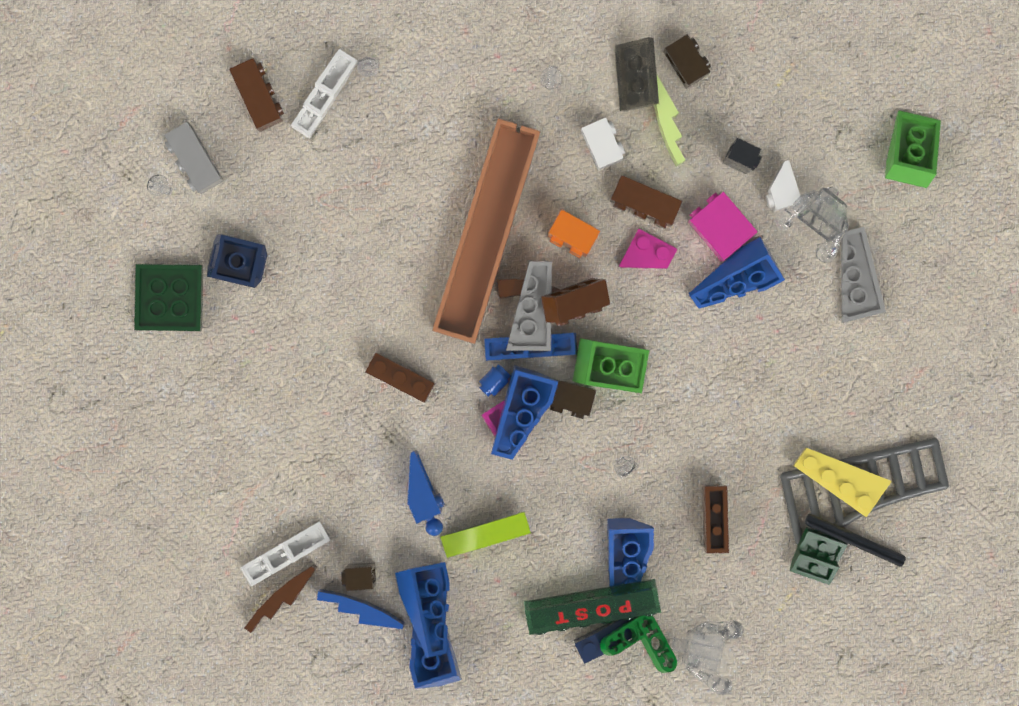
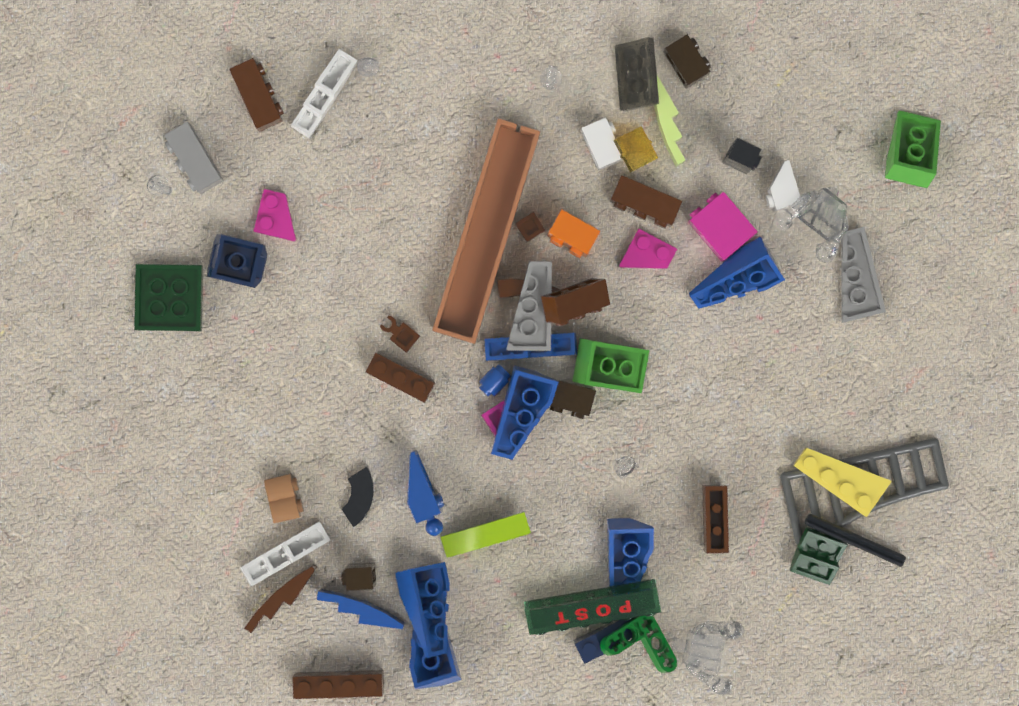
none -> dark pink wing [253,189,296,242]
none -> medium nougat brick [264,474,304,523]
none -> reddish brown brick [293,670,384,699]
none -> black tile [342,467,374,527]
none -> reddish brown plate [380,316,420,353]
none -> reddish brown plate [515,212,545,243]
none -> clear yellow piece [613,126,658,173]

